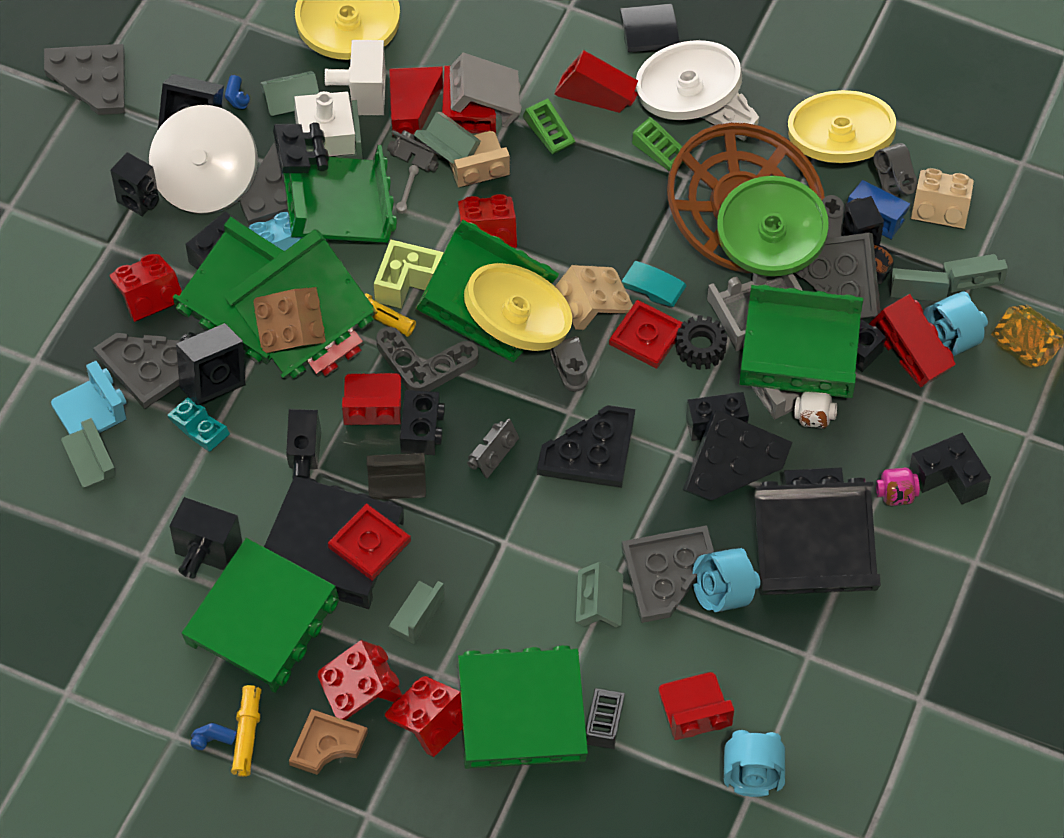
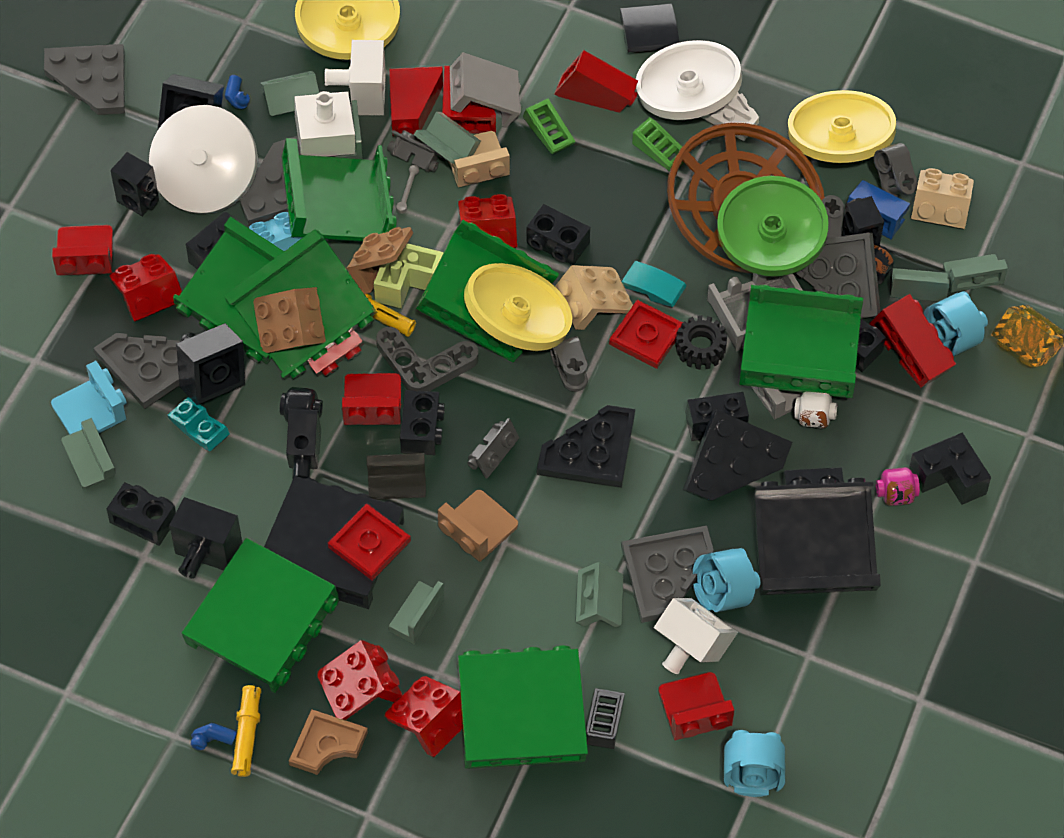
black plate [273,122,329,173] -> none
none -> red bracket [52,225,113,275]
none -> black brick [106,482,176,546]
none -> black head [280,387,323,422]
none -> medium nougat bracket [347,227,413,294]
none -> medium nougat bracket [438,490,518,562]
none -> black brick [526,204,591,265]
none -> white brick [654,598,738,674]

